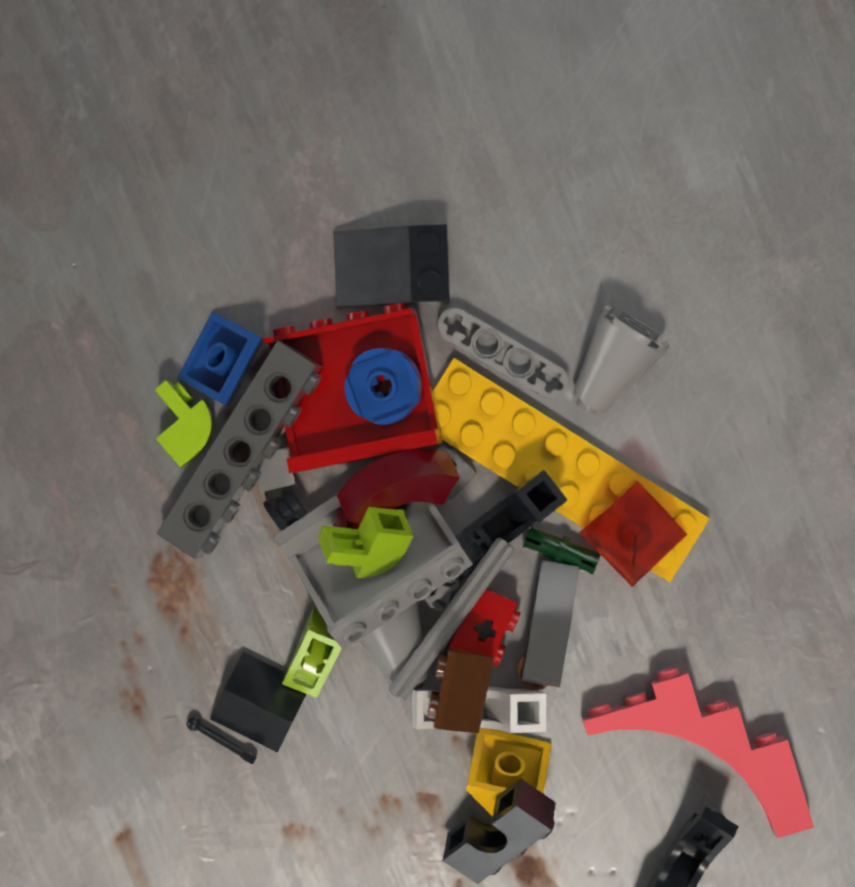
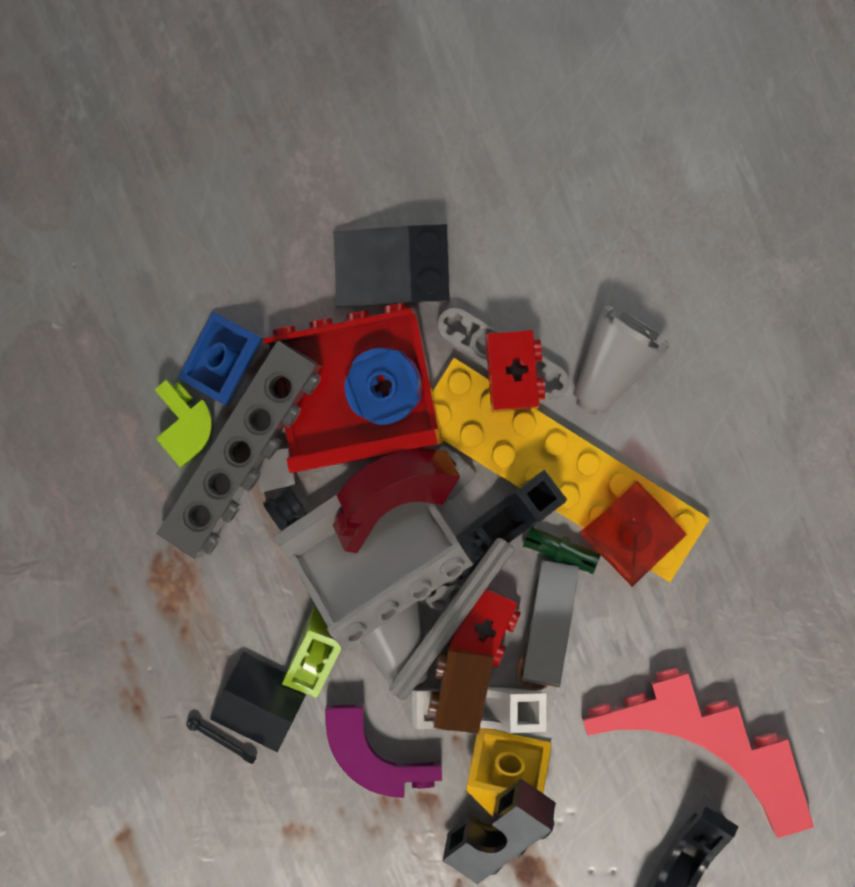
lime brick [318,507,413,578] -> none
none -> magenta arch [325,704,442,798]
none -> red brick [485,330,545,413]

